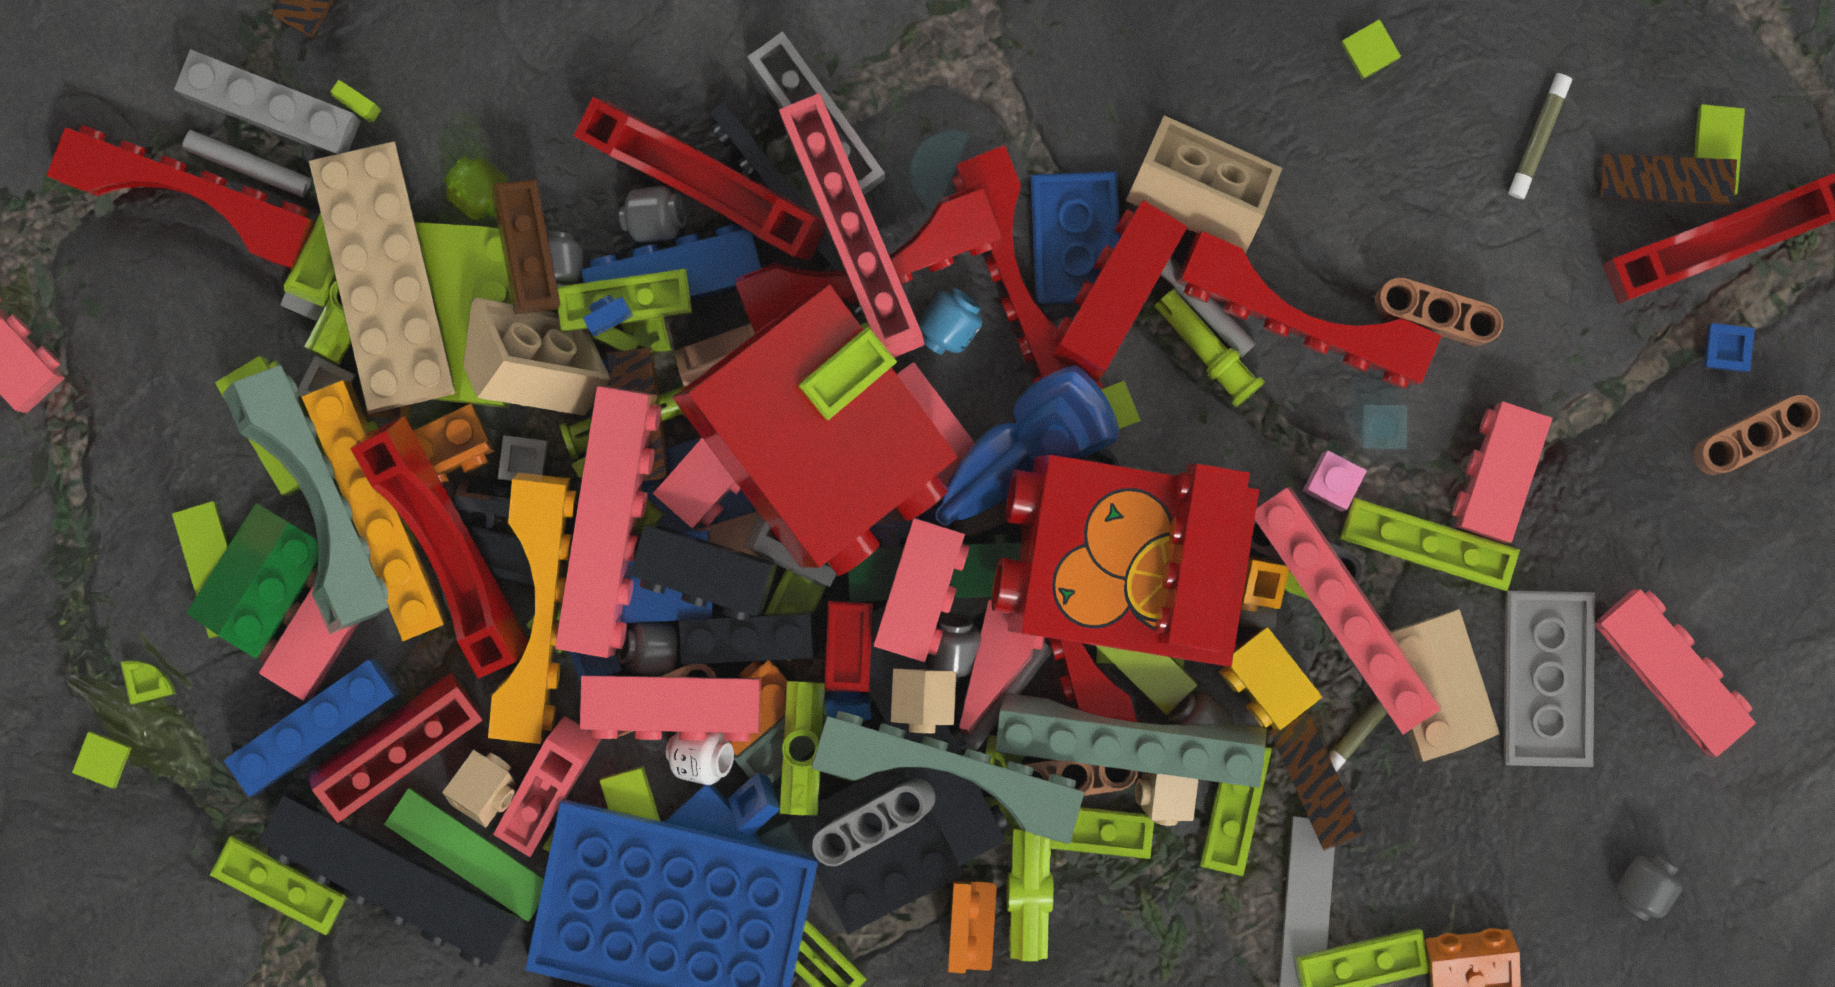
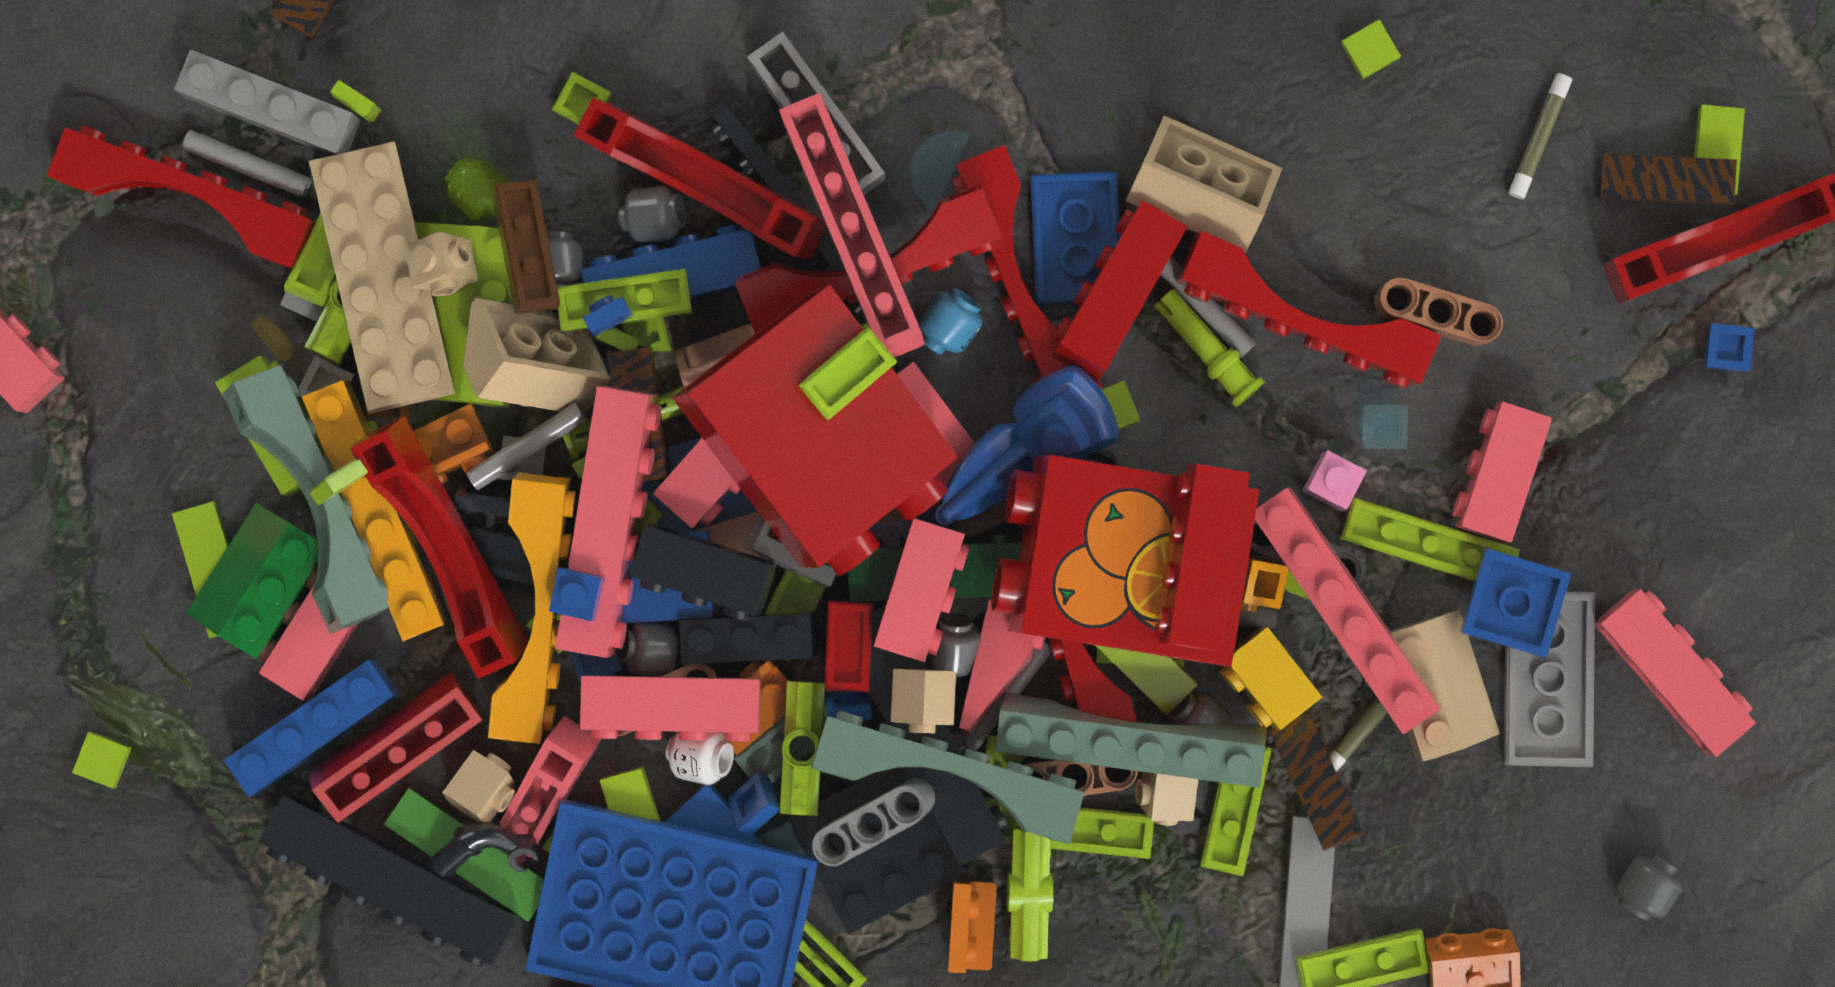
lime tile [120,661,176,704] -> none
lime tile [210,835,347,935] -> none
nougat beam [1693,395,1820,475] -> none
none -> clear yellow tile [250,315,297,361]
none -> lime tile [310,459,368,506]
none -> tan brick [404,232,479,296]
none -> black piece [431,822,538,878]
none -> light grey piece [466,402,588,490]
none -> blue plate [549,567,604,621]
none -> lime tile [552,72,612,125]
none -> blue plate [1460,549,1571,658]

